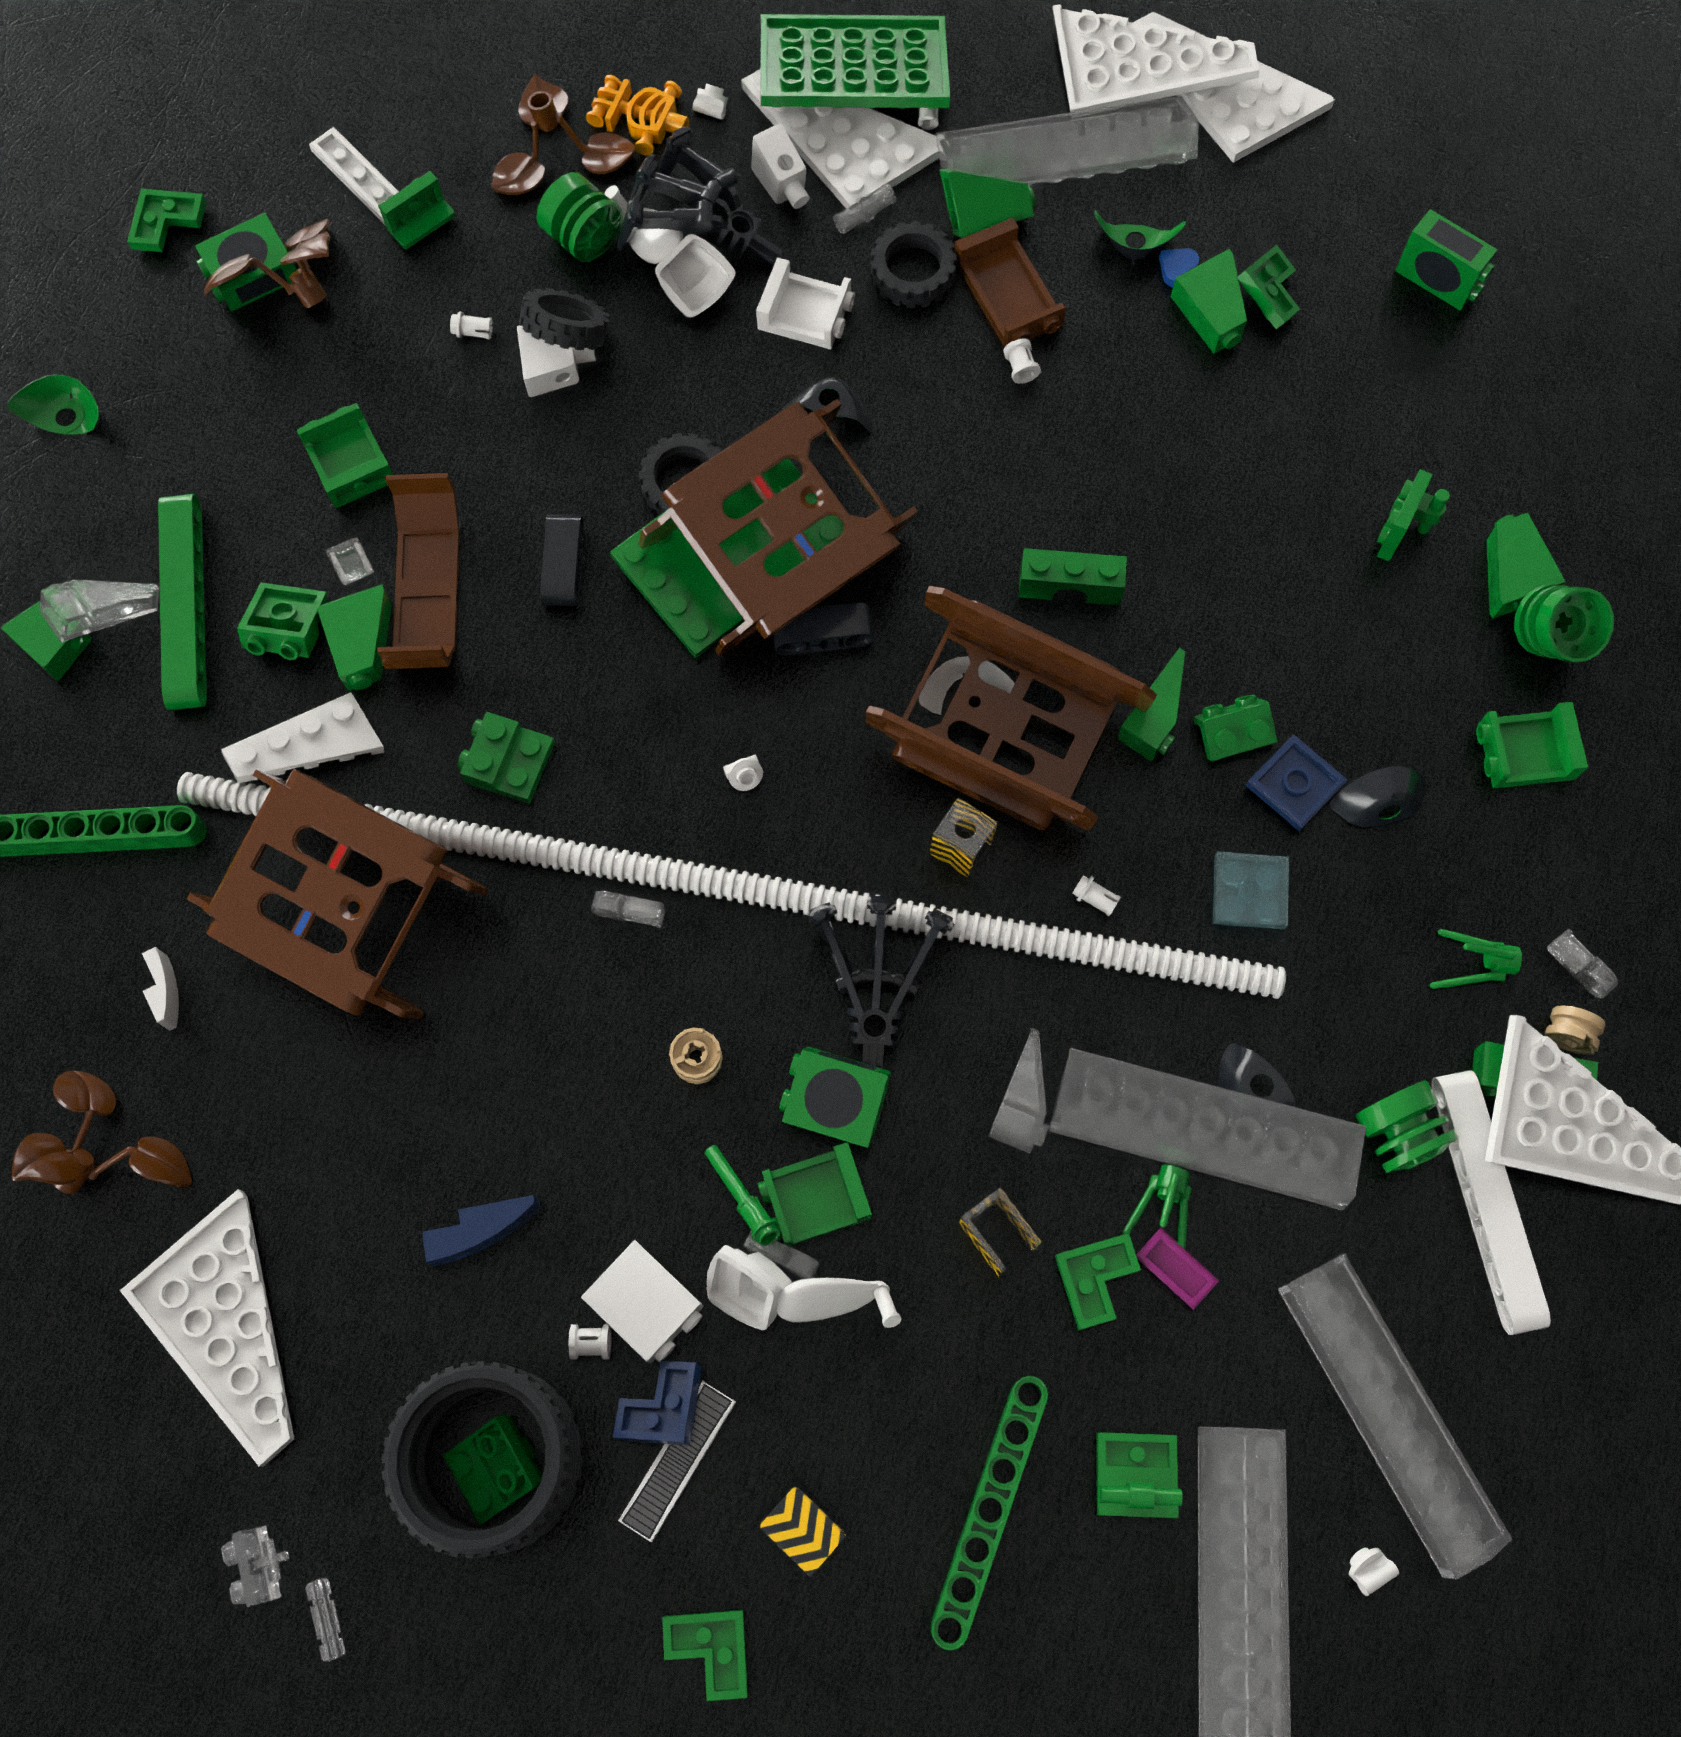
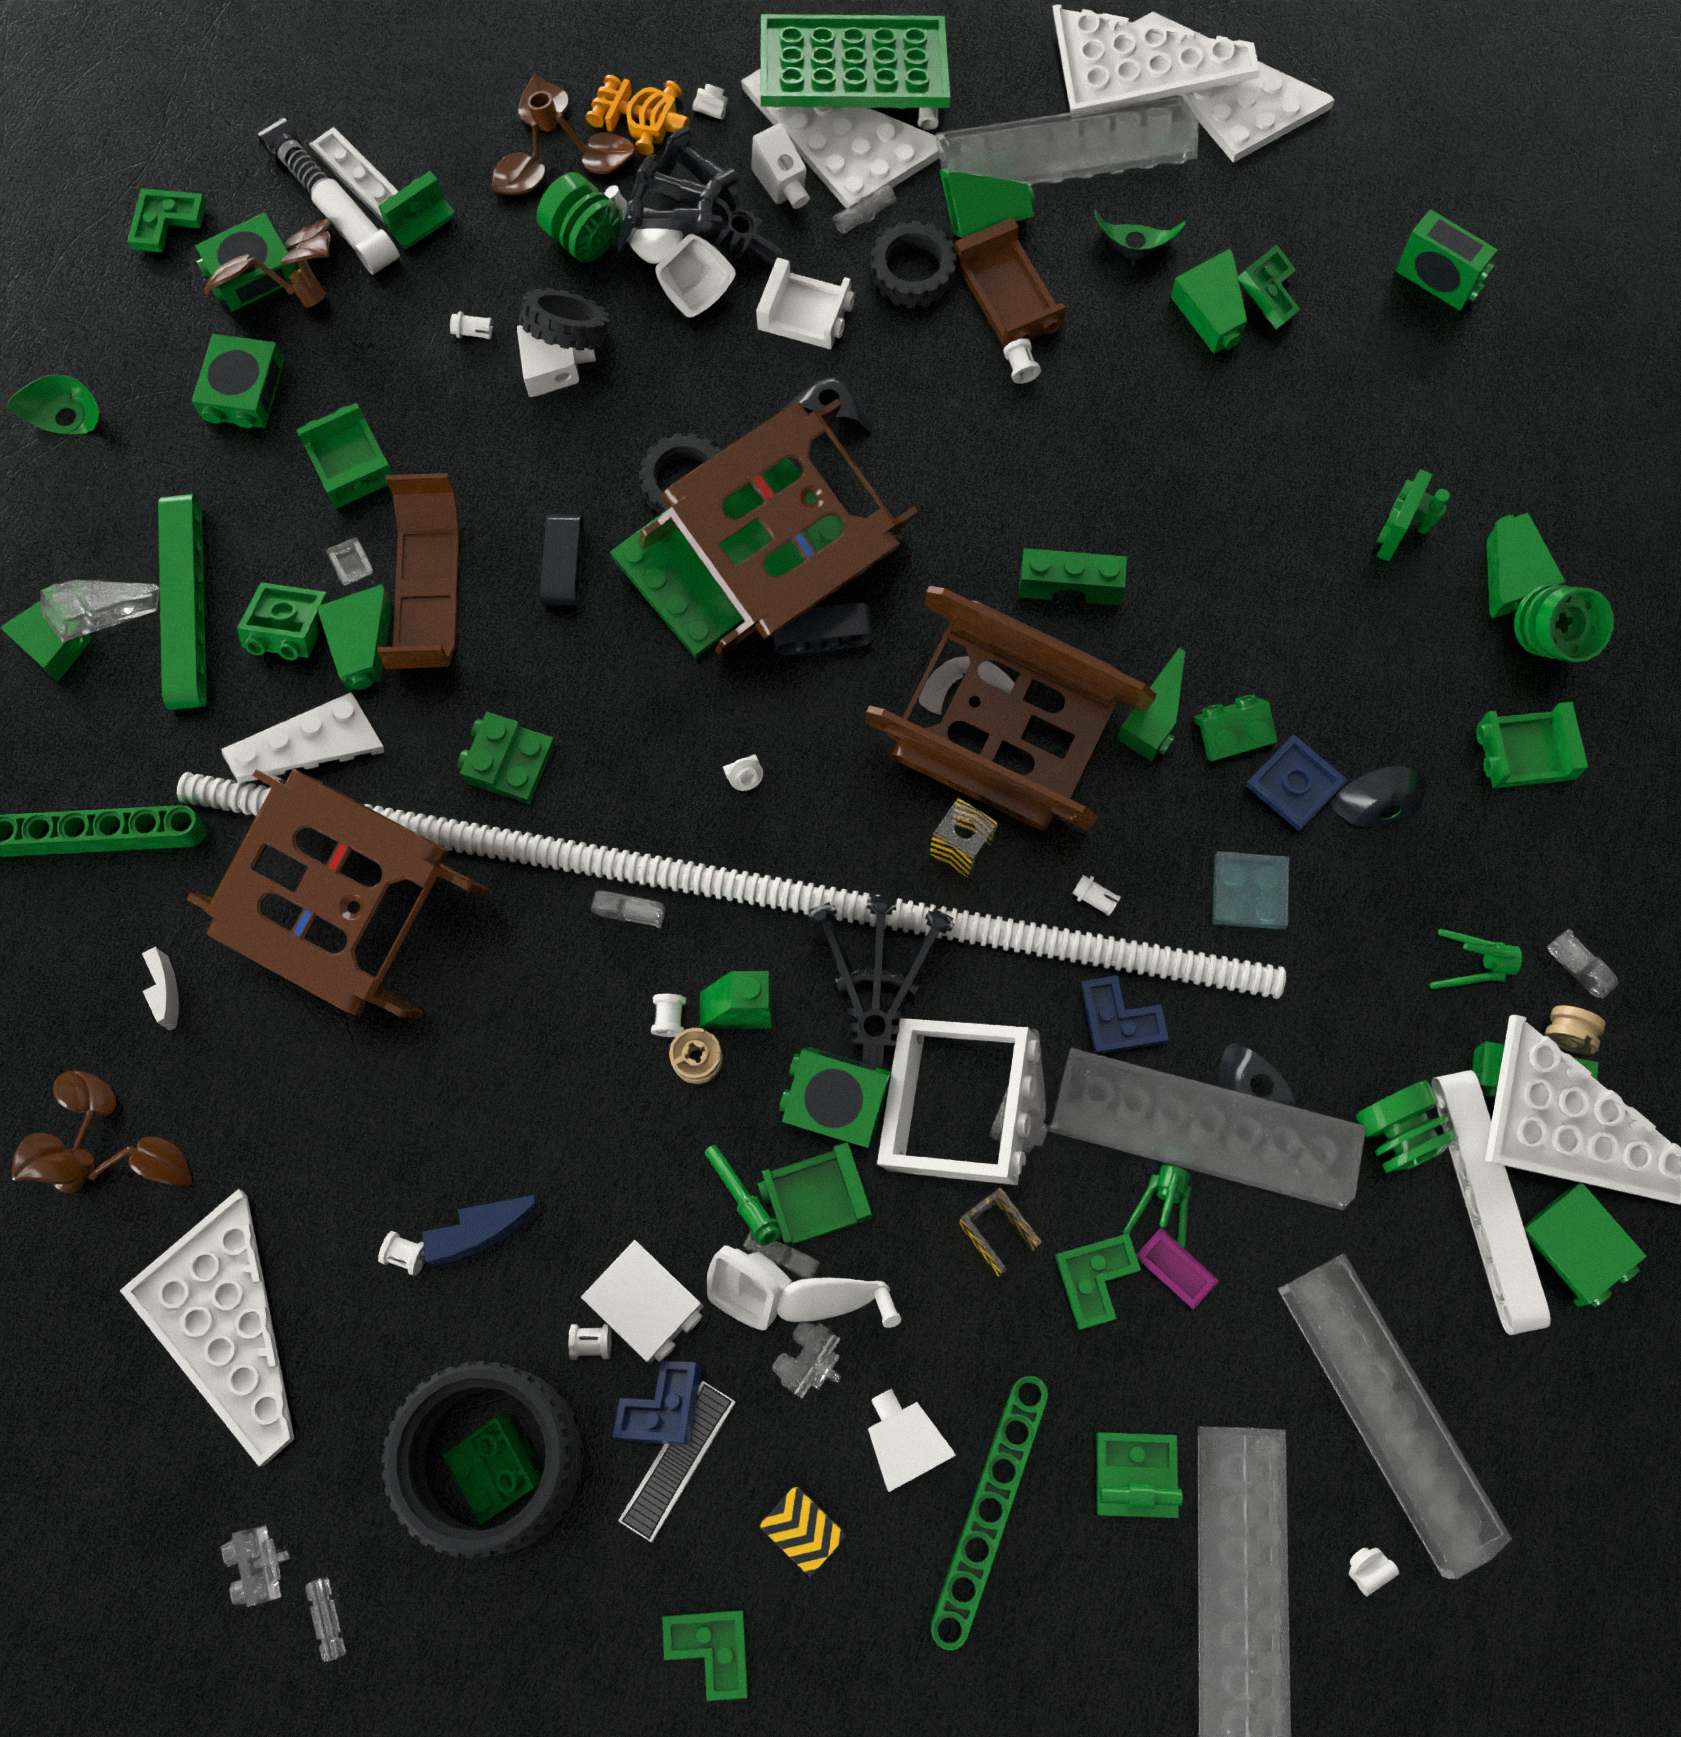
blue tile [1159,248,1199,287] -> none
none -> green brick [192,334,285,428]
none -> white piece [256,117,400,275]
none -> white bush [378,1231,426,1276]
none -> white bush [651,994,686,1037]
none -> green slope [699,971,773,1029]
none -> clear hips [772,1321,841,1398]
none -> white torso [868,1389,956,1492]
none -> white window [877,1018,1040,1185]
none -> dark blue plate [1080,975,1169,1055]
none -> green panel [1523,1182,1647,1307]

